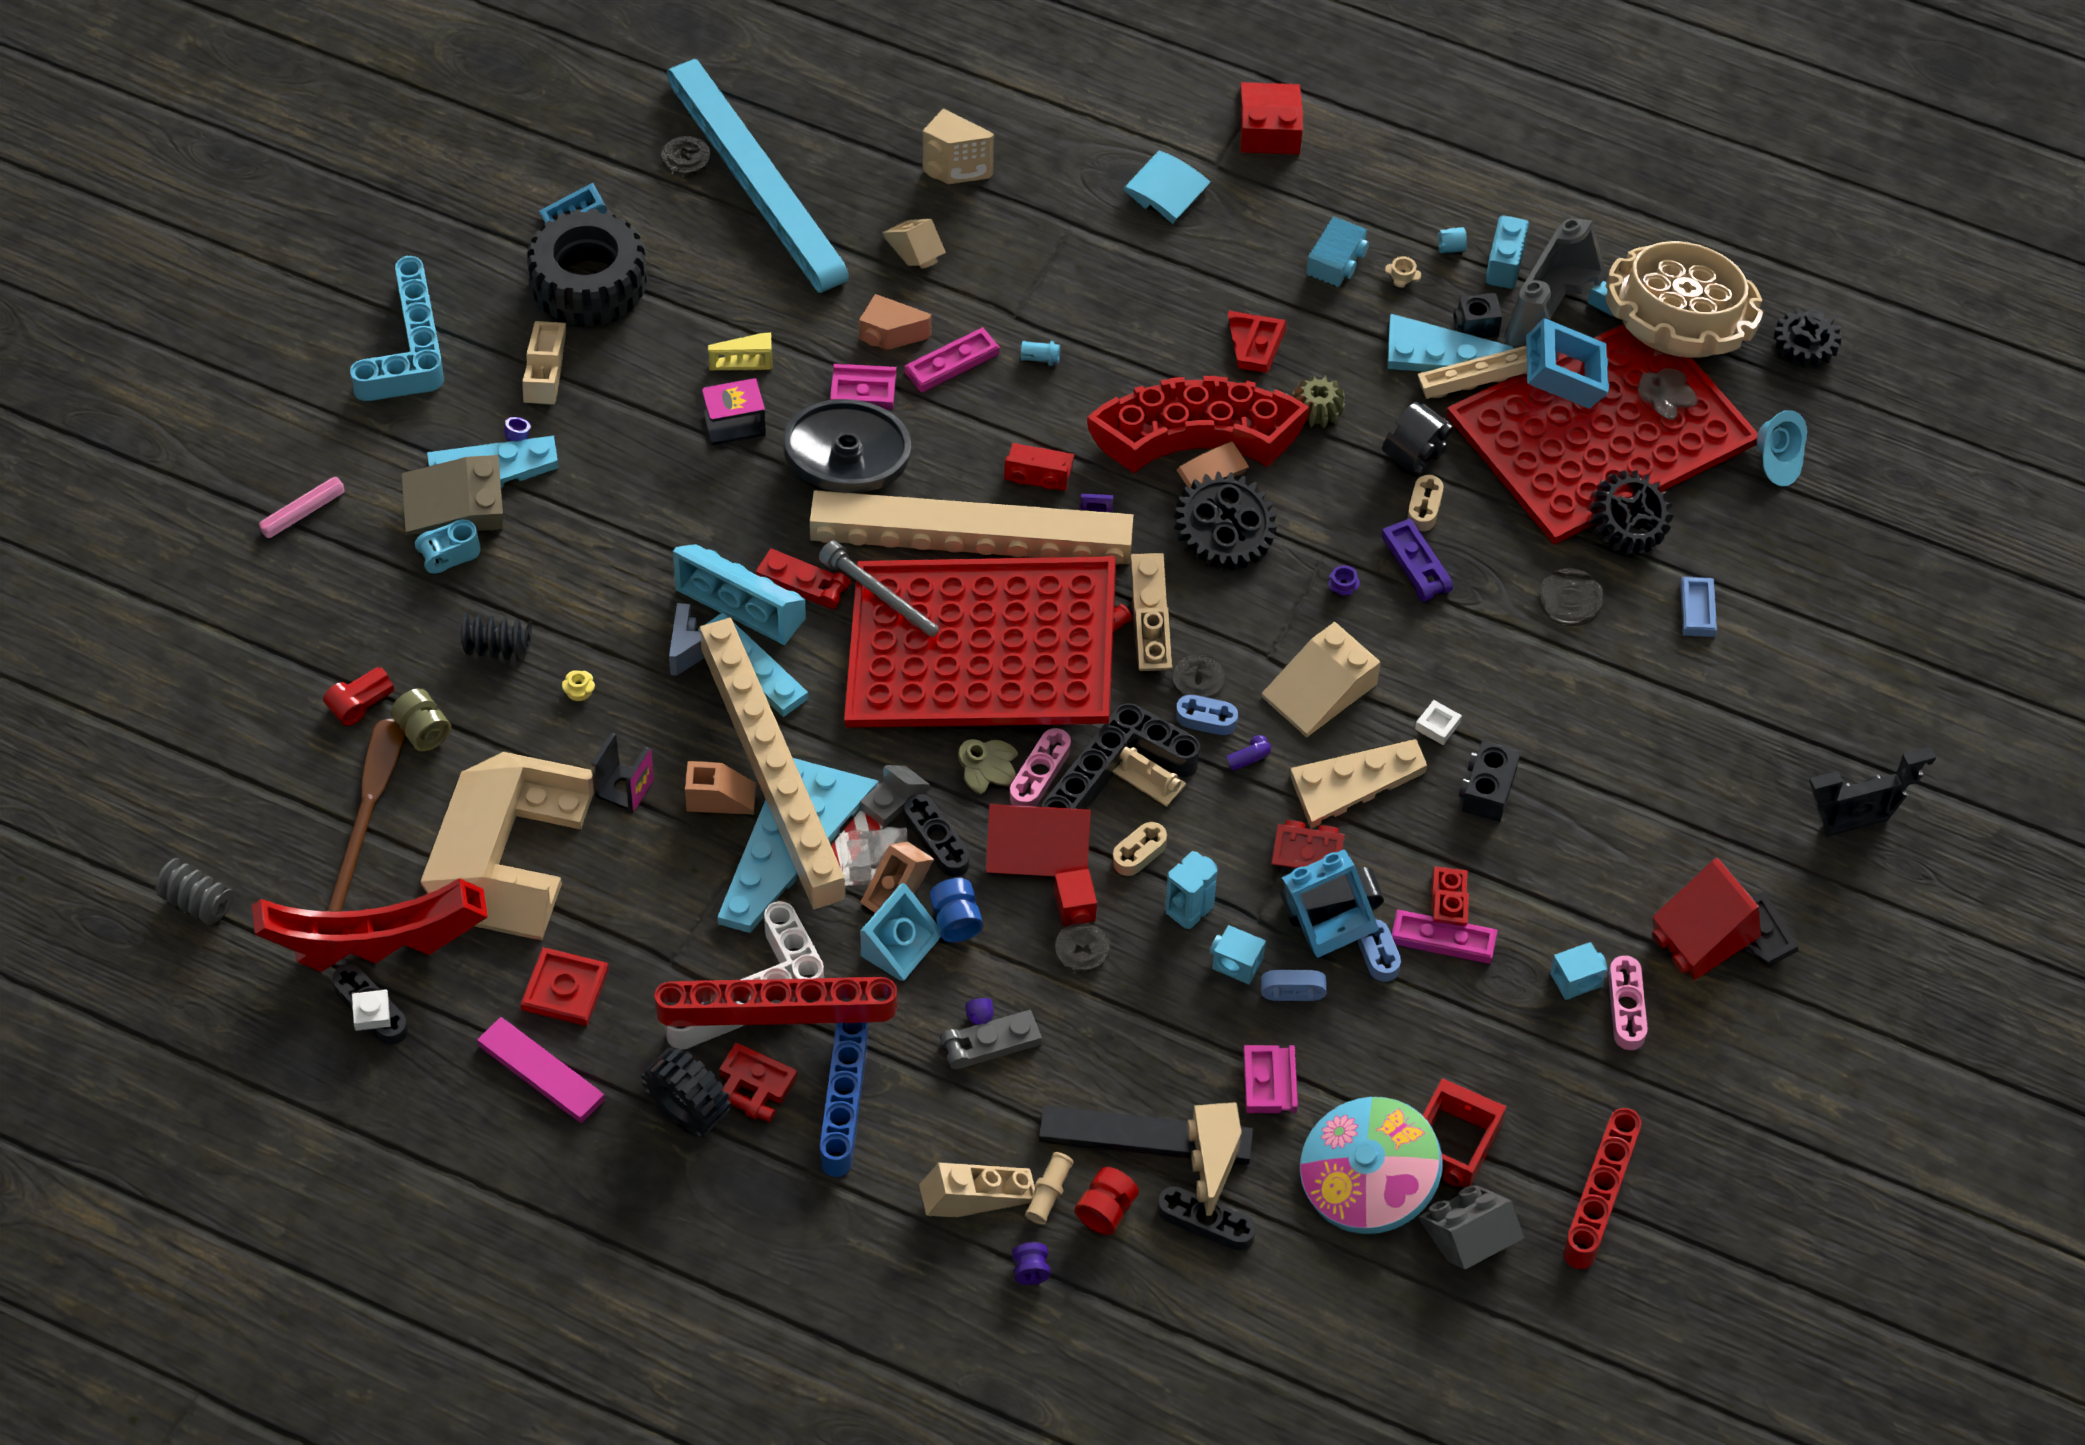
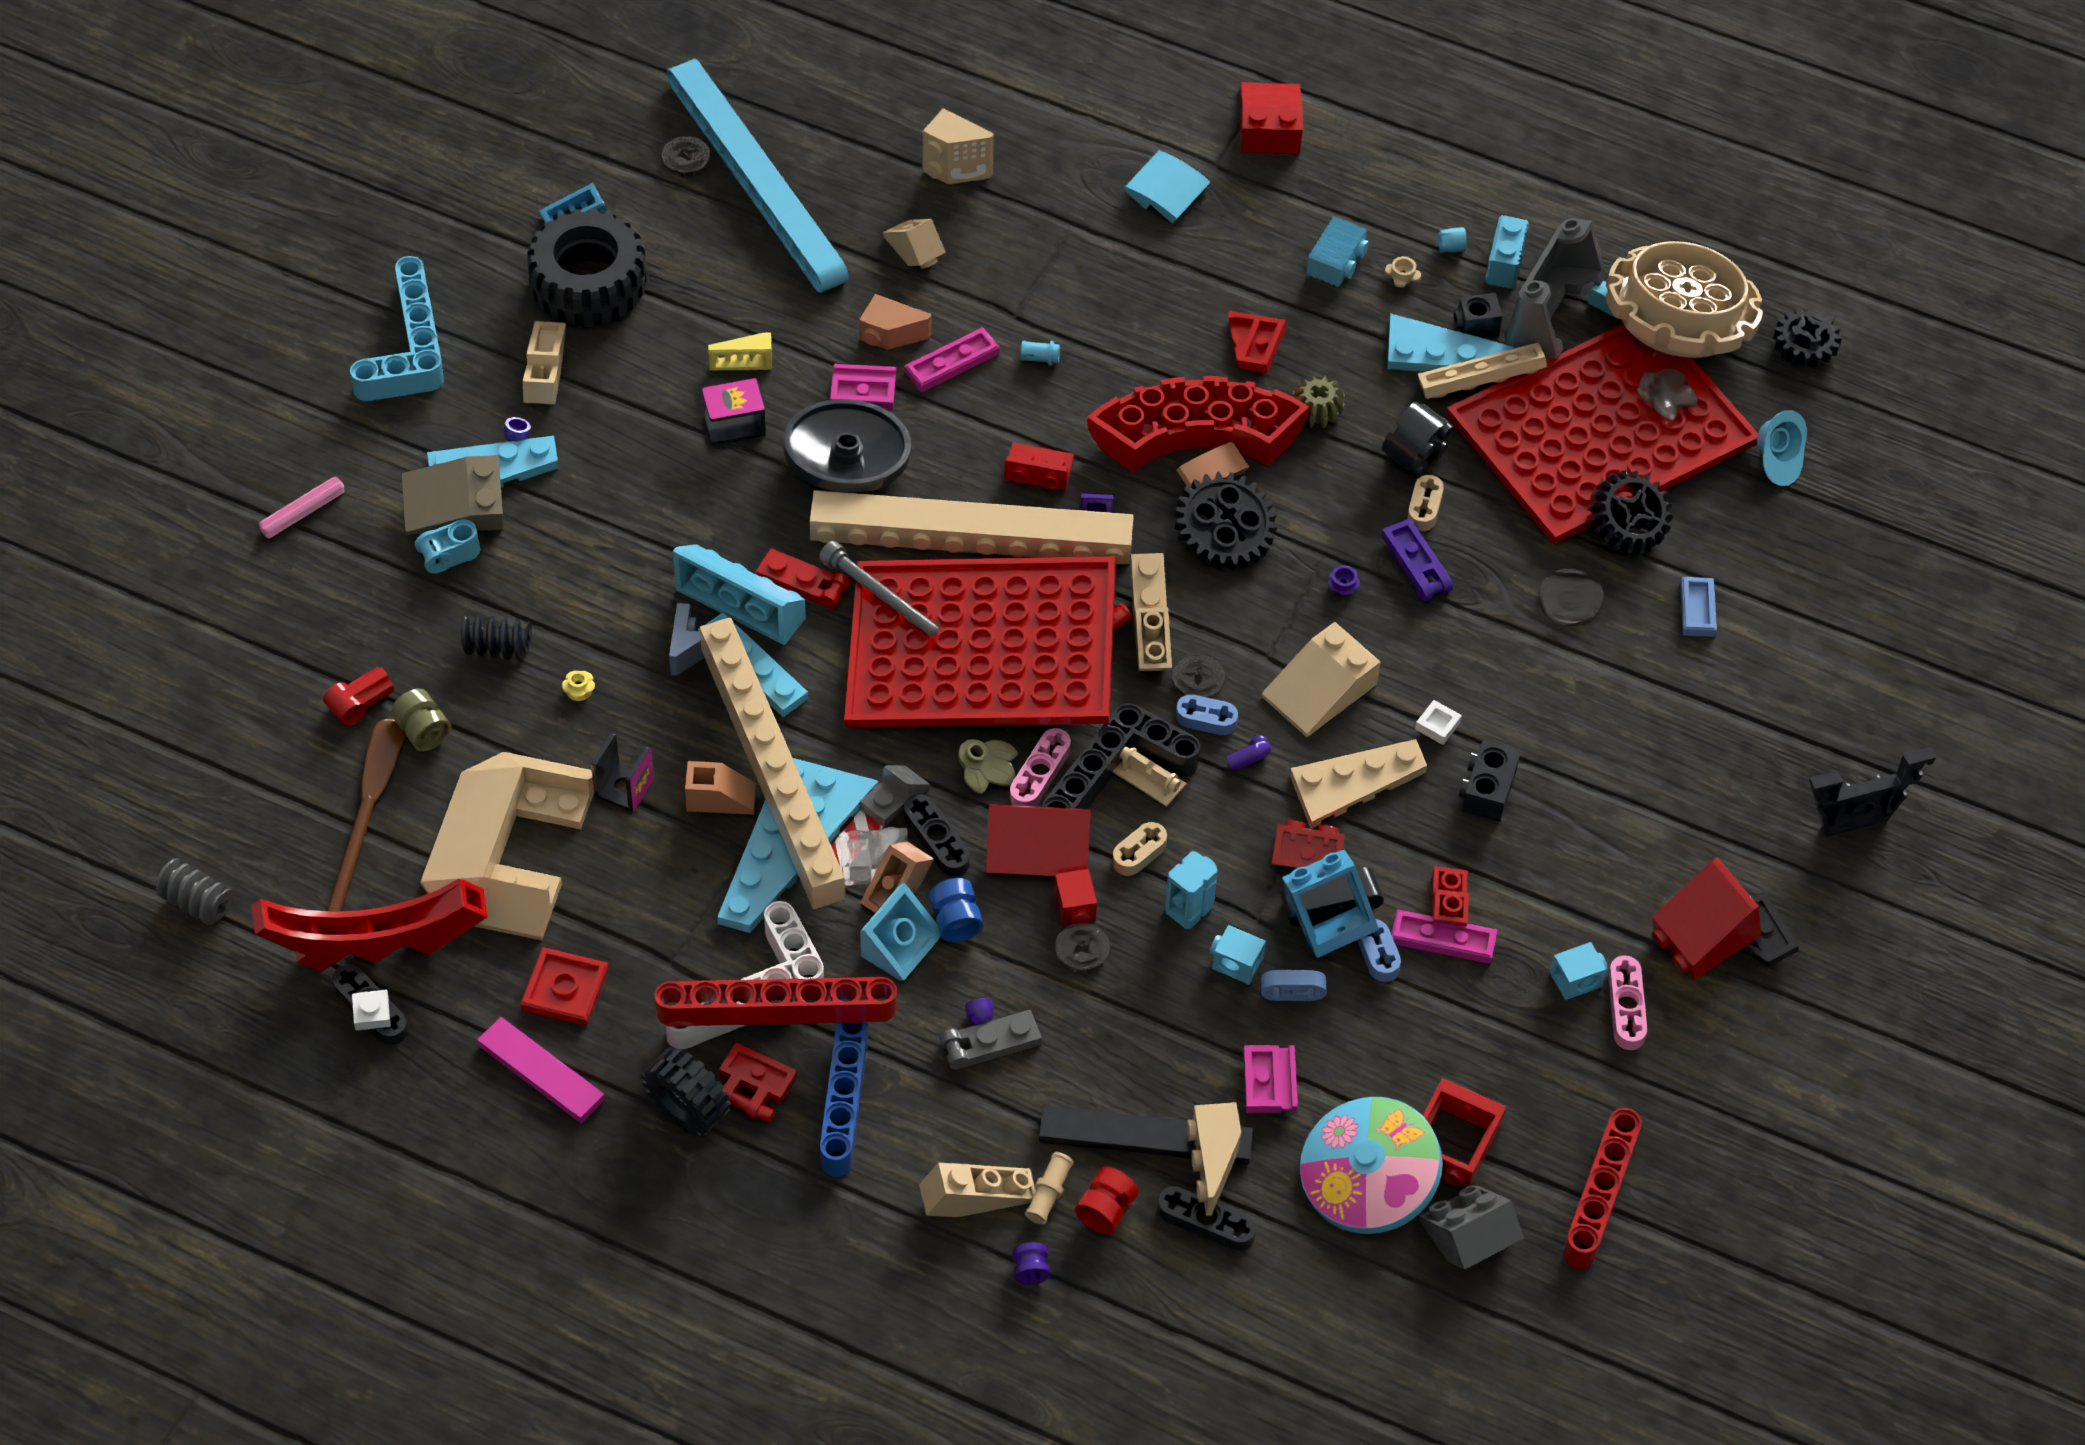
dark azure window [1526,318,1609,409] -> none

